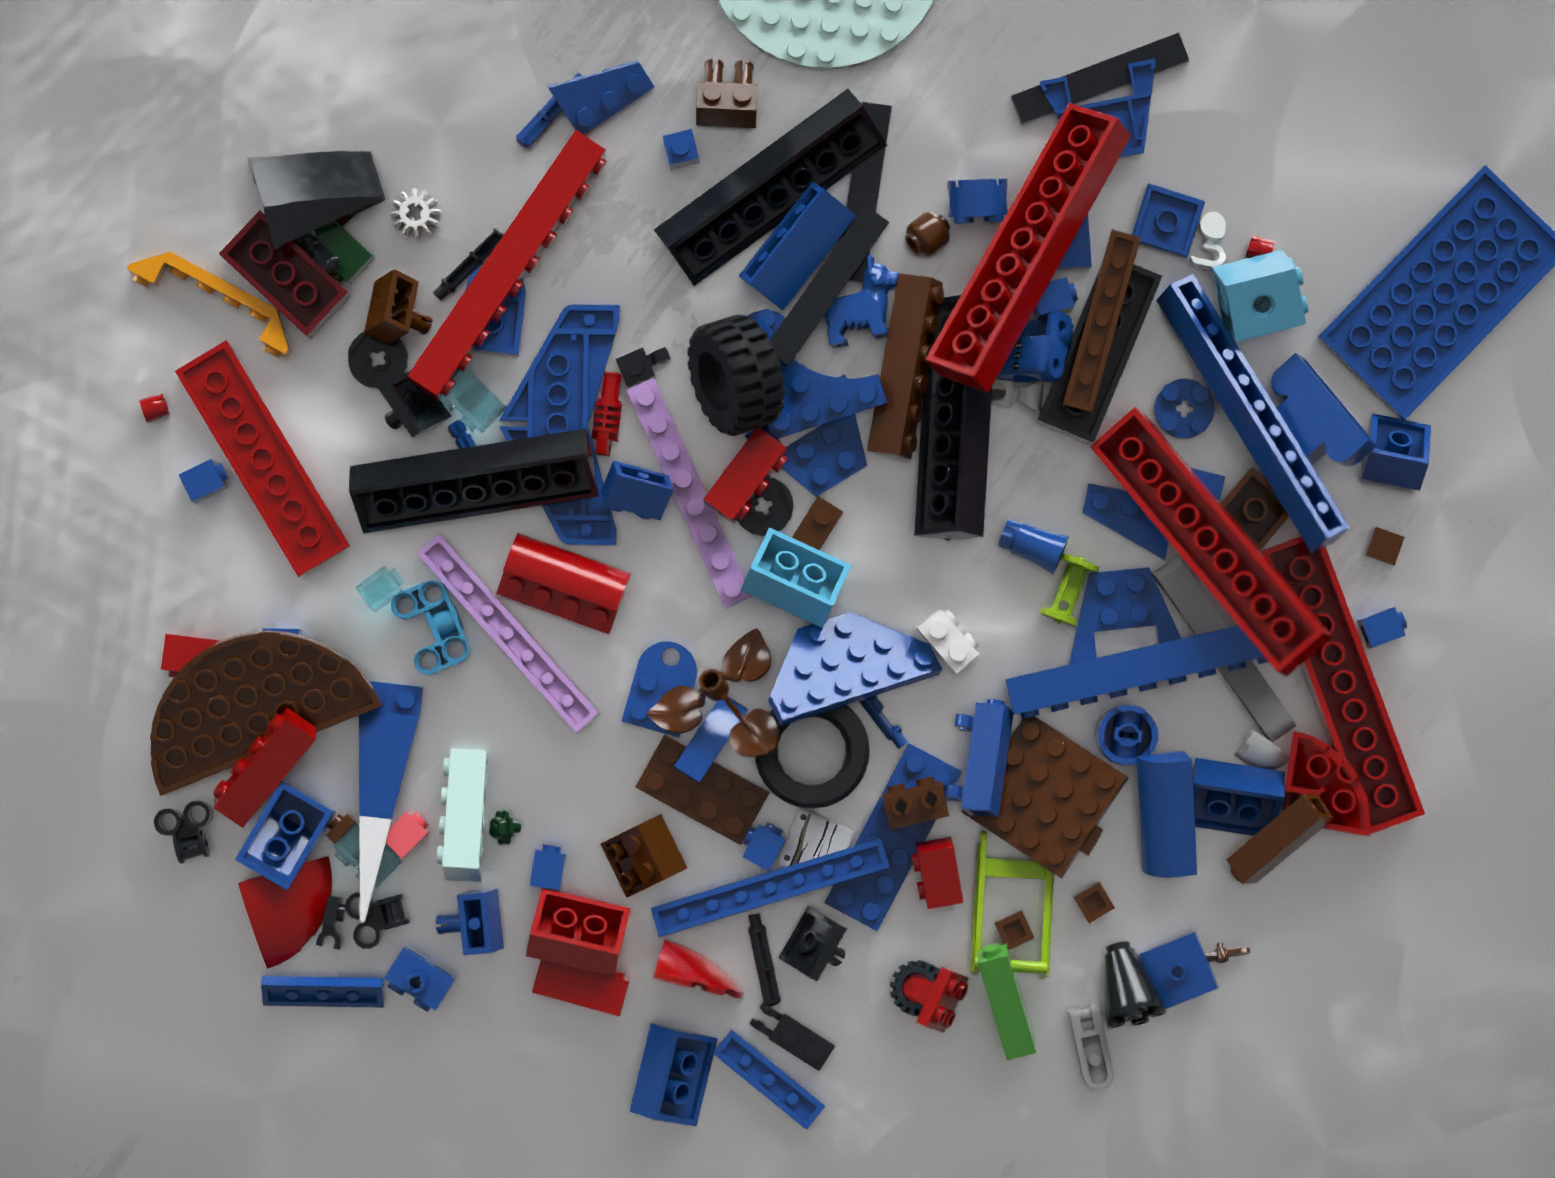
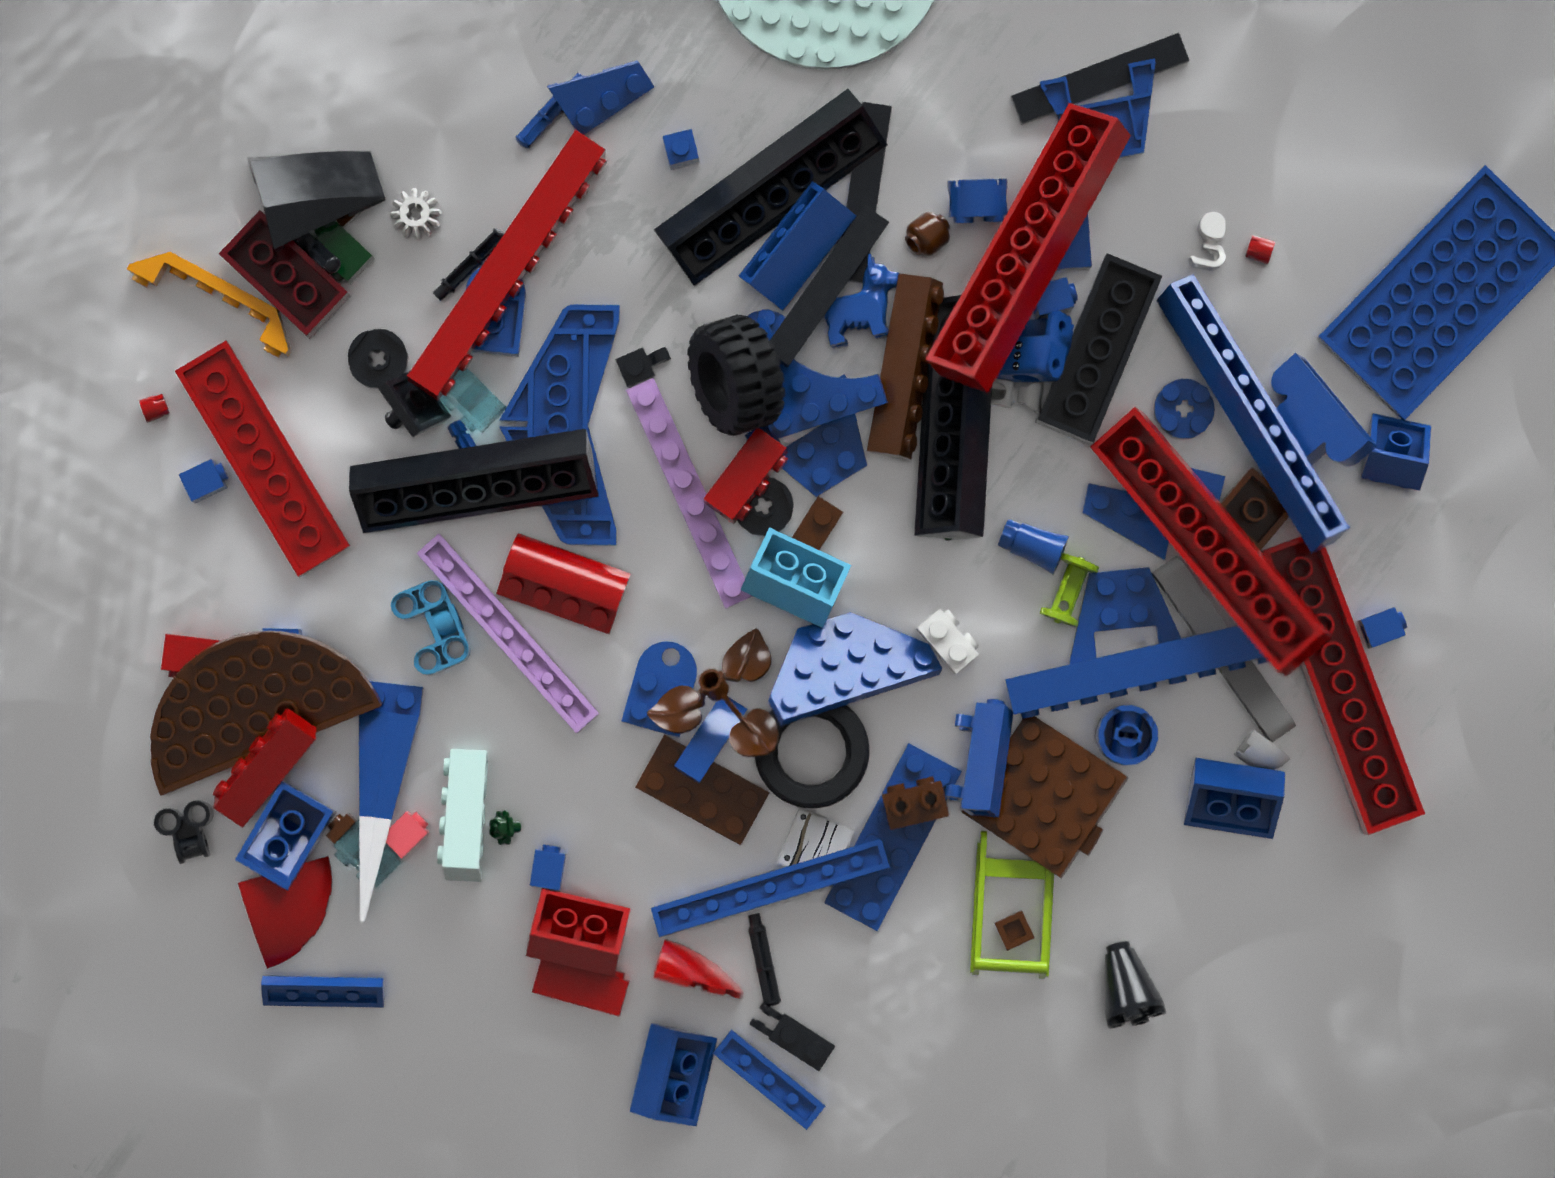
black plate [316,895,346,950] -> none
black piece [345,892,410,949] -> none
clear light blue brick [355,566,404,613] -> none
reddish brown brick [364,269,433,344] -> none
blue brick [384,946,457,1012] -> none
blue brick [435,889,504,955] -> none
red hinge [591,372,622,456] -> none
blue brick [601,460,673,520] -> none
reddish brown slope [601,814,687,898] -> none
reddish brown brick [696,59,758,128] -> none
blue brick [742,822,786,871] -> none
black tile [779,906,847,982] -> none
blue piece [859,695,908,749] -> none
red plate [890,960,969,1033] -> none
red brick [912,837,964,909] -> none
bright green brick [977,944,1036,1060] -> none
reddish brown plate [1062,230,1141,413] -> none
light grey plate [1068,1003,1113,1090] -> none
reddish brown plate [1073,882,1115,923] -> none
blue plate [1132,183,1205,259] -> none
blue brick [1137,751,1197,878] -> none
blue plate [1139,931,1219,1009] -> none
reddish brown piece [1205,942,1251,963] -> none
medium azure brick [1212,250,1309,342] -> none
reddish brown brick [1226,794,1334,884] -> none
red brick [1283,731,1371,837] -> none
reddish brown tile [1365,527,1405,566] -> none

